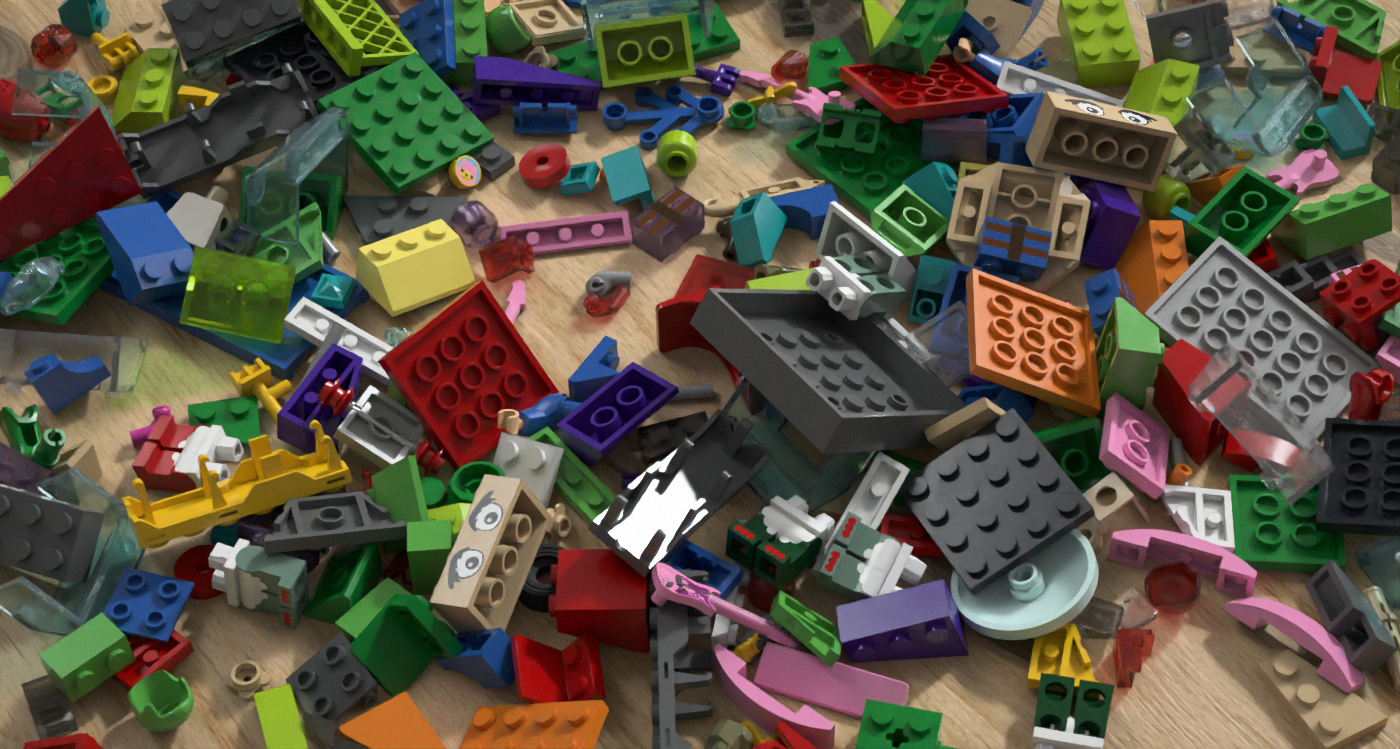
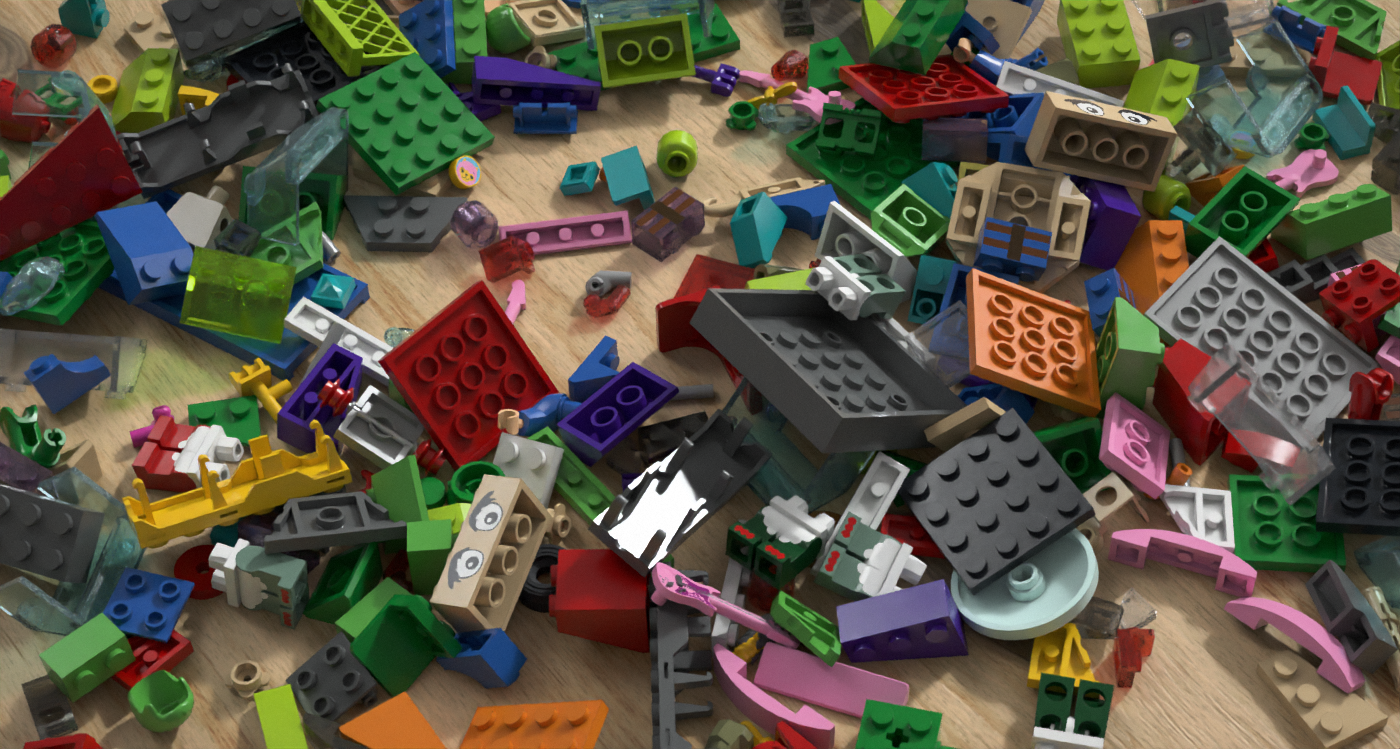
yellow arm [90,32,140,74] -> none
light yellow slope [356,219,476,317] -> none
dark grey plate [470,141,515,181] -> none
red bracket [511,631,606,704] -> none
red piece [519,143,571,188] -> none
blue plant [602,85,724,151] -> none
blue arch [663,540,744,600] -> none
dark brown arm [716,217,738,262] -> none
clear red hair [1144,561,1201,616] -> none

